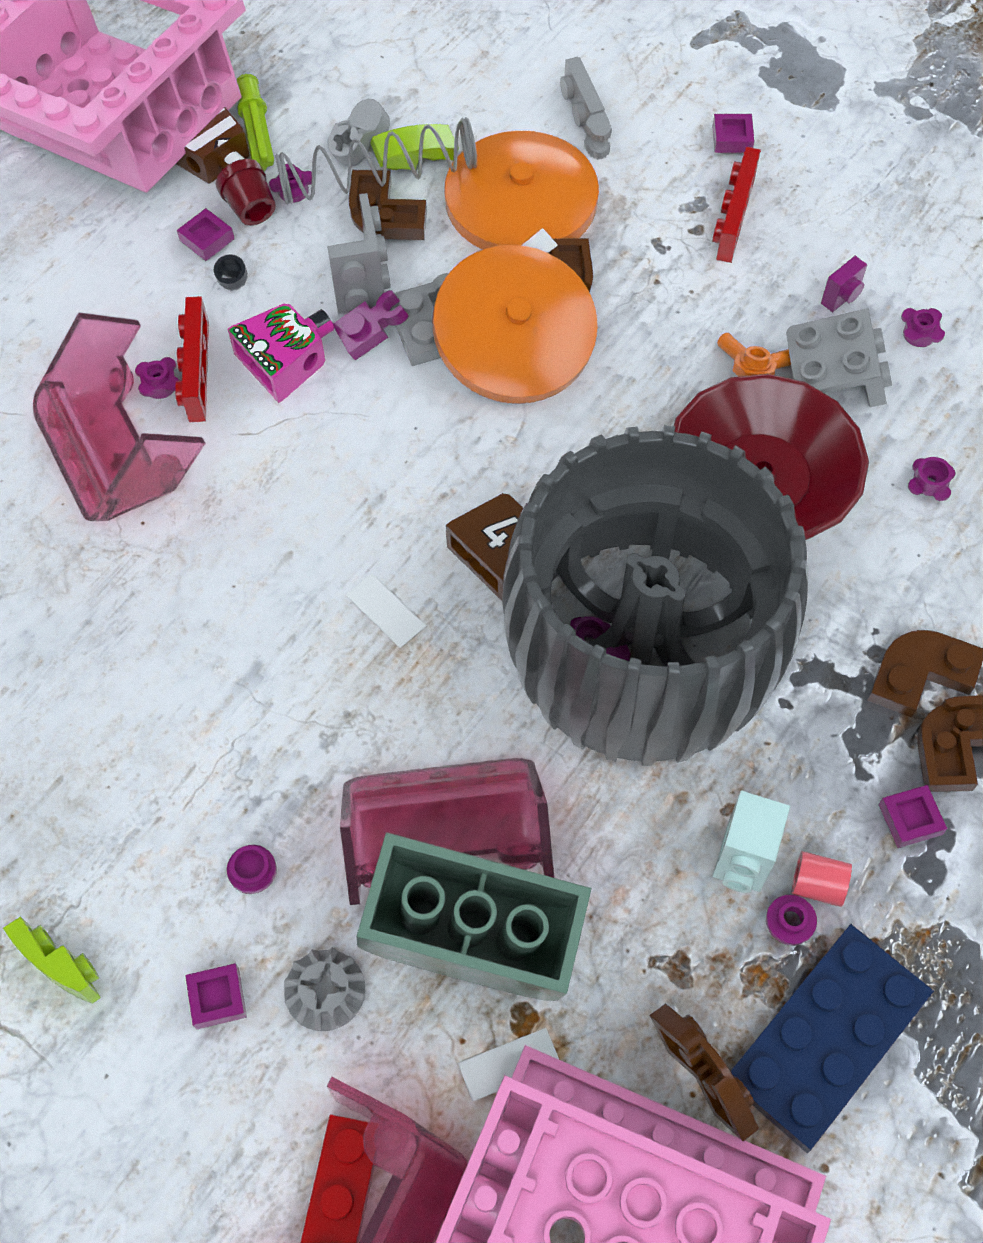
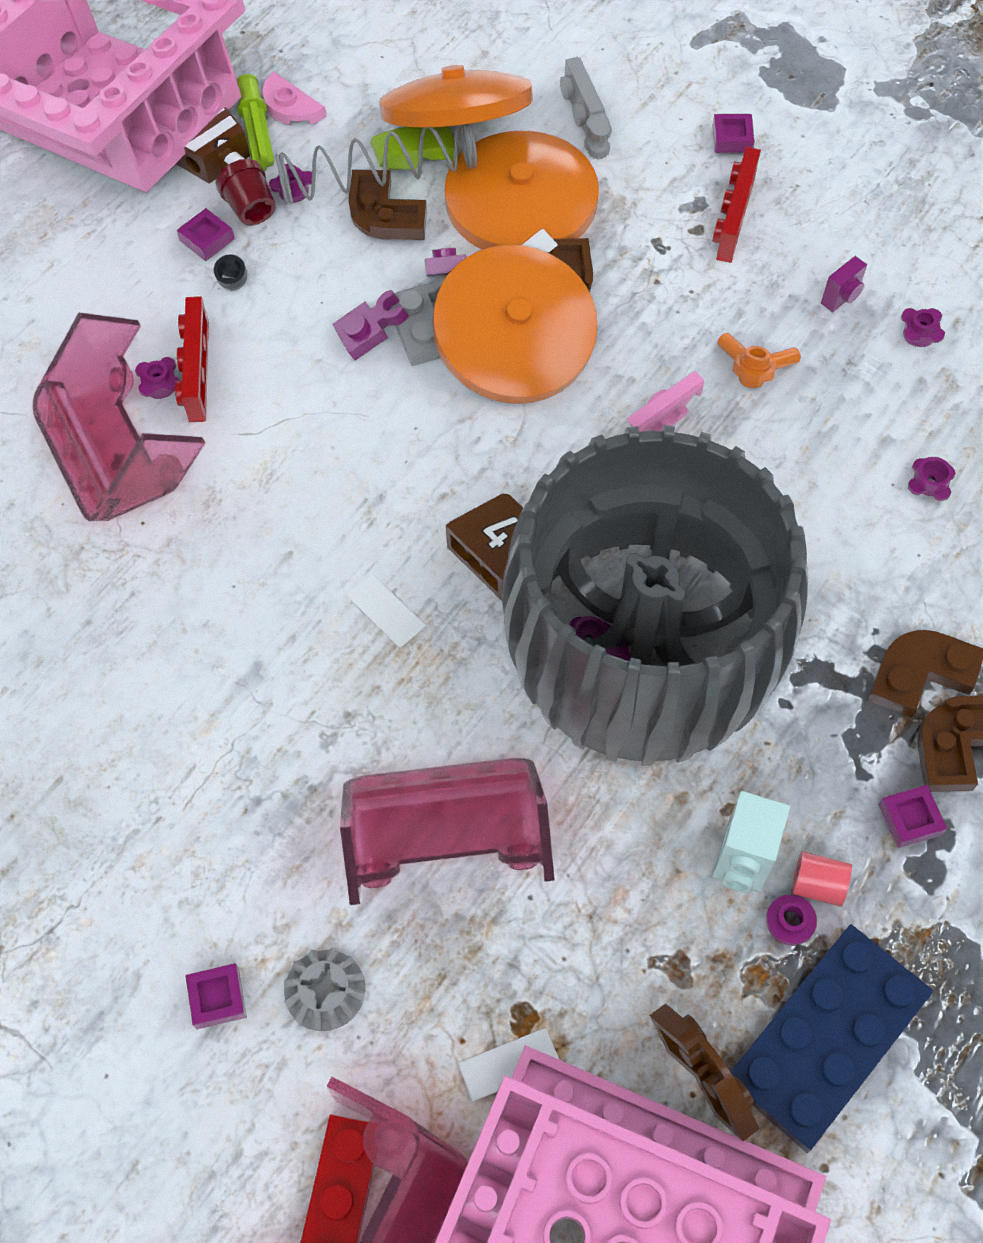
lime slope [3,916,101,1004] -> none
magenta plate [227,845,277,894] -> none
dark pink torso [228,303,334,403] -> none
light grey piece [327,99,390,166] -> none
light grey bracket [327,193,391,313] -> none
sand green brick [356,832,592,1001] -> none
dark red dish [673,374,869,540] -> none
light grey bracket [786,308,892,407] -> none
none -> bright pink plate [262,71,326,125]
none -> orange dish [379,65,533,128]
none -> plate [424,248,466,276]
none -> bright pink plate [626,371,704,432]

